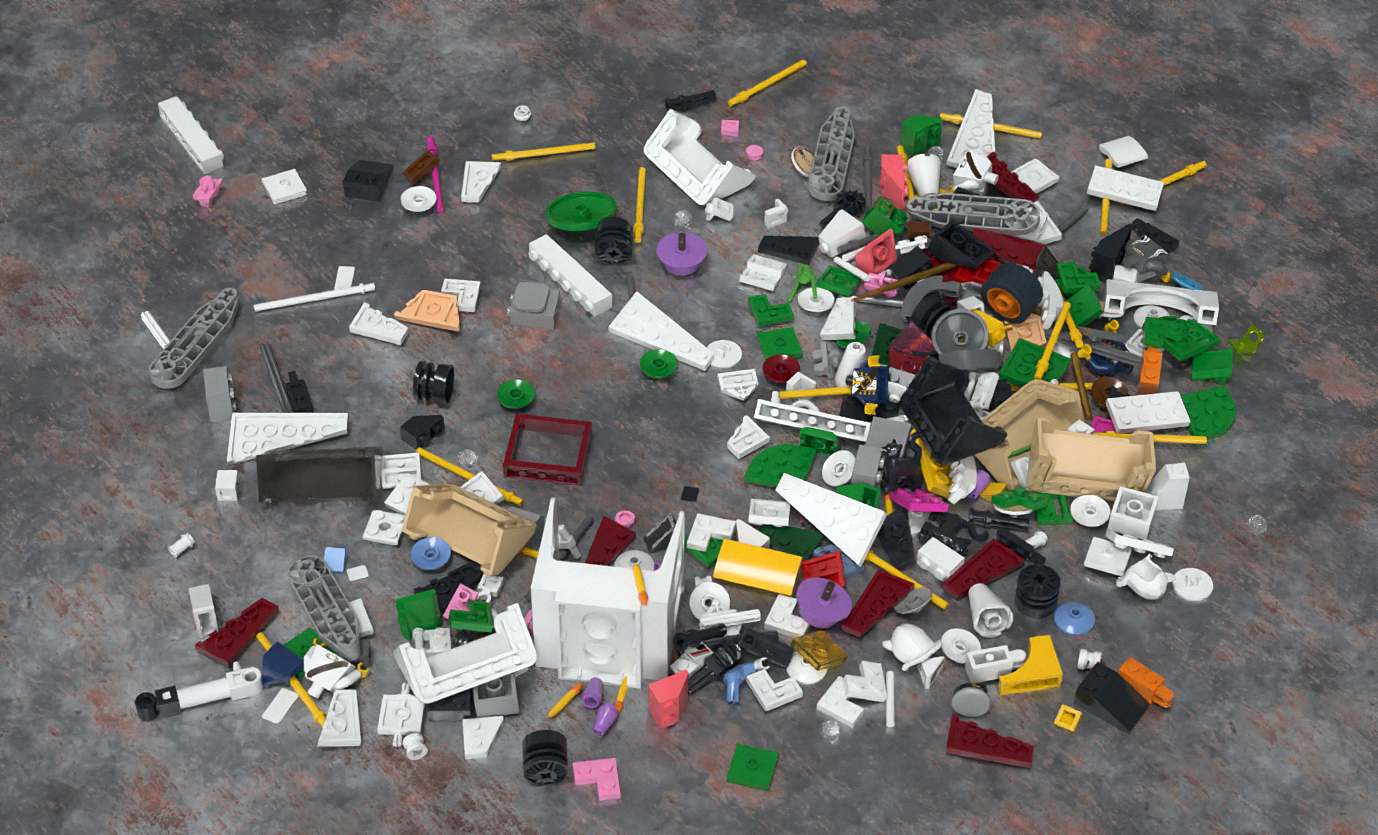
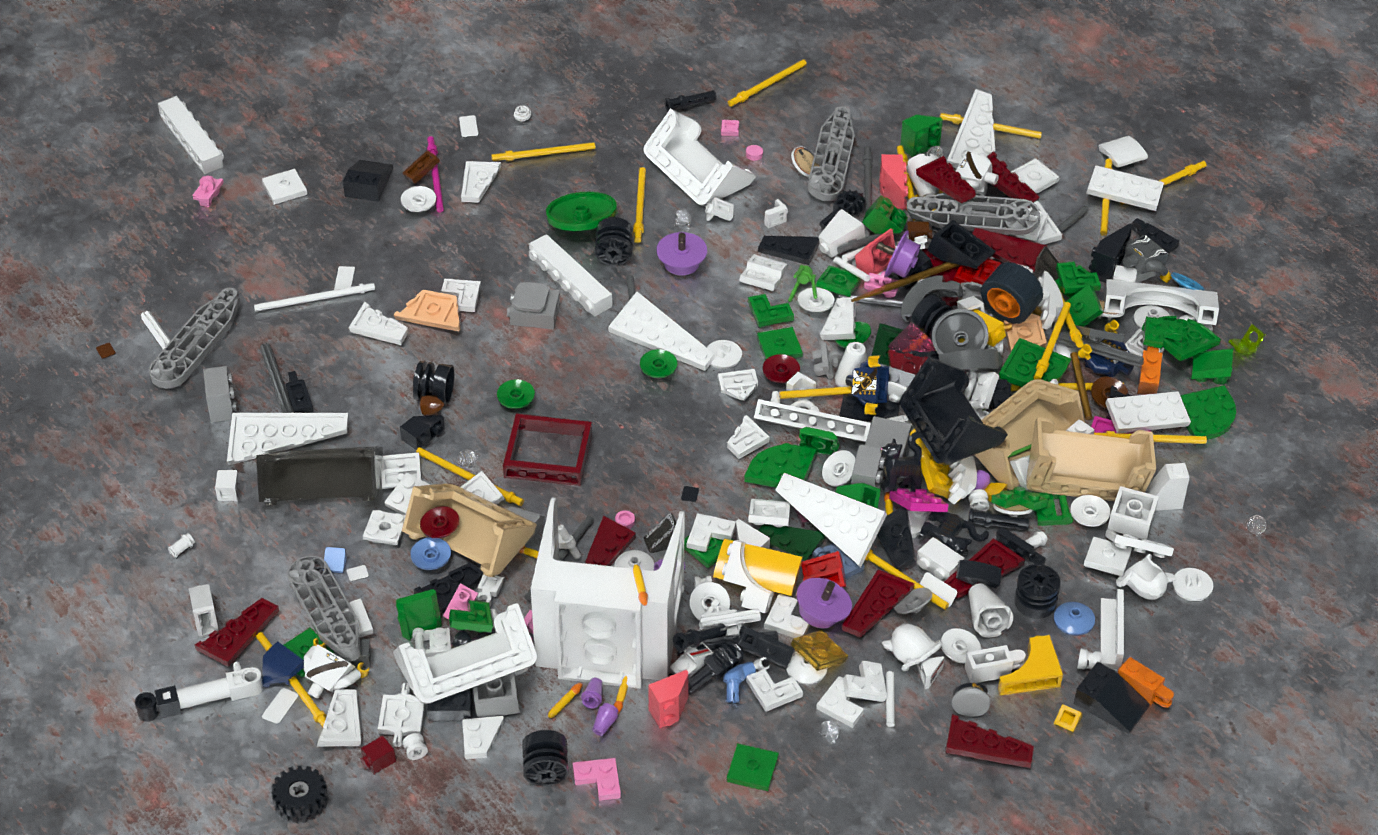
none -> reddish brown sticker [96,343,116,358]
none -> black bush [271,765,328,823]
none -> dark red brick [360,735,396,774]
none -> reddish brown plate [420,396,444,415]
none -> dark red dish [420,506,460,538]
none -> white sticker [459,115,478,137]
none -> white arch [722,540,774,613]
none -> medium lavender piece [876,230,921,278]
none -> dark red wing [916,156,976,203]
none -> white sticker [920,572,957,607]
none -> black slope [956,560,1002,589]
none -> white wheel [968,489,989,511]
none -> white fence [1100,589,1124,669]

